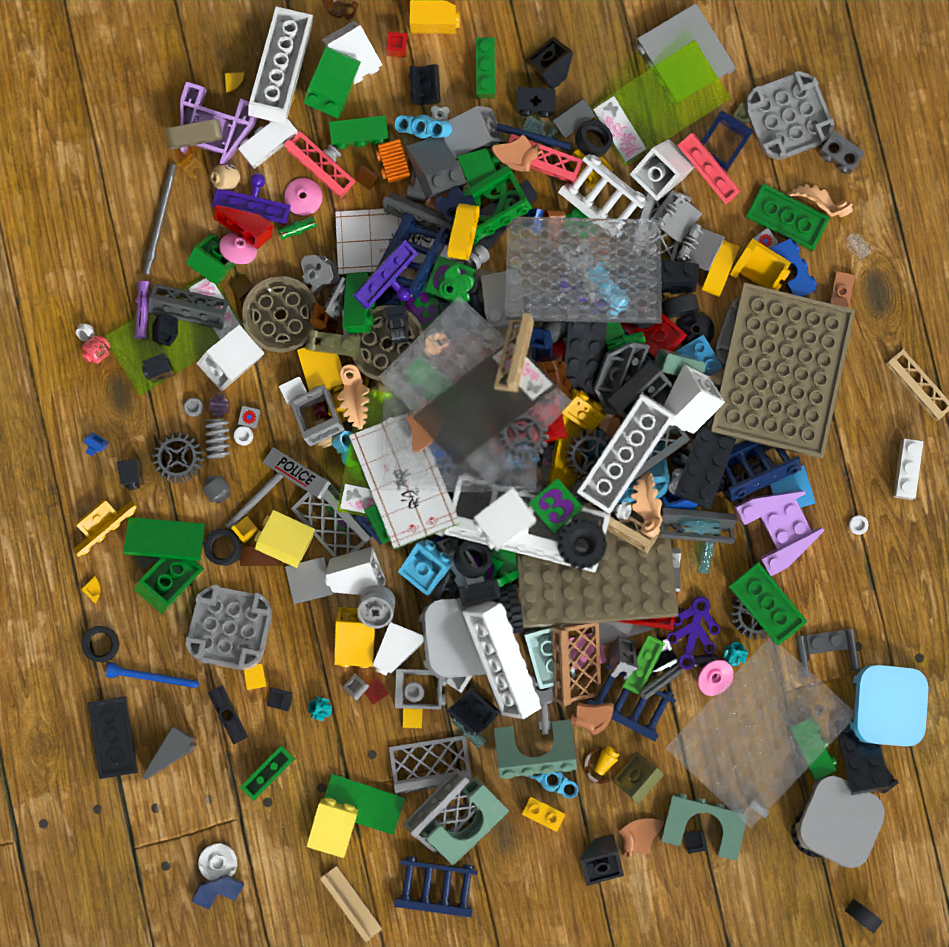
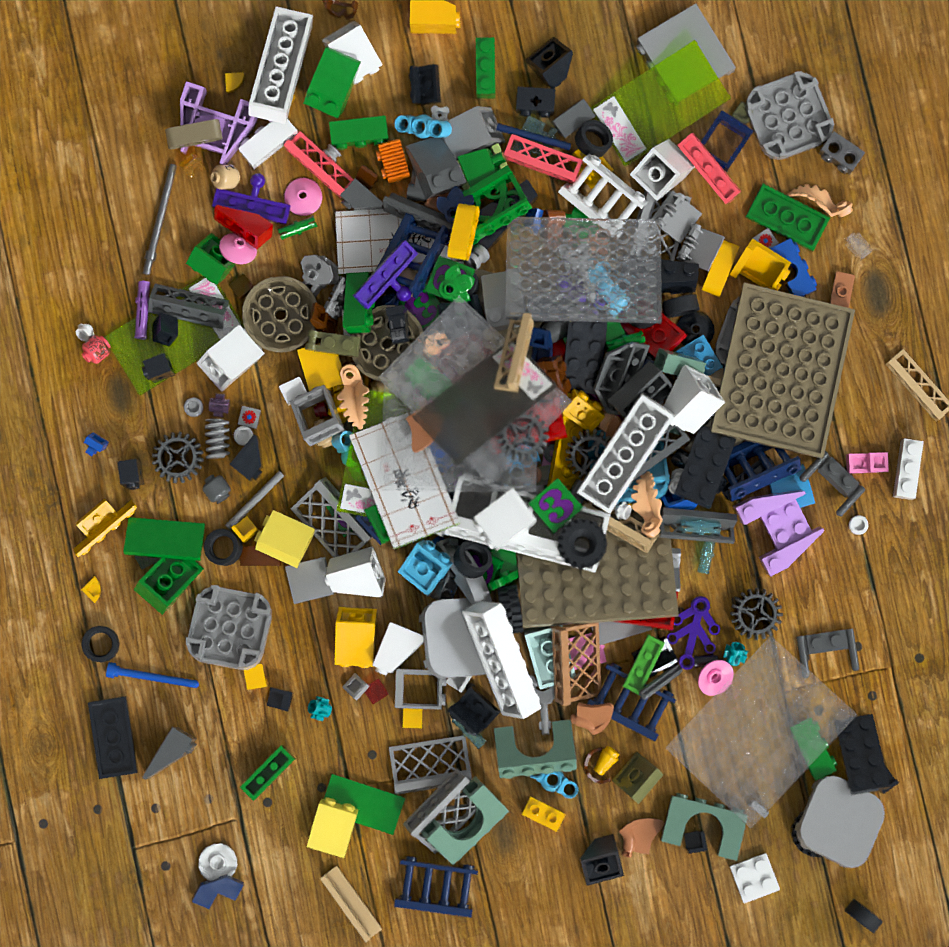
black piece [208,685,248,745] -> none
light grey tile [263,447,331,499] -> none
light grey wheel [358,585,395,628] -> none
red panel [387,32,407,58] -> none
light grey tile [404,682,424,702] -> none
black plate [458,578,501,607] -> none
nougat arm [491,134,542,171] -> none
dark grey hinge [609,635,638,679] -> none
green tile [728,562,808,646] -> none
tile [850,665,928,746] -> none
none -> black slope [230,435,263,482]
none -> dark grey slope [340,179,383,211]
none -> white plate [729,853,780,903]
none -> dark grey plate [800,451,865,517]
none -> bright pink slope [846,453,889,474]

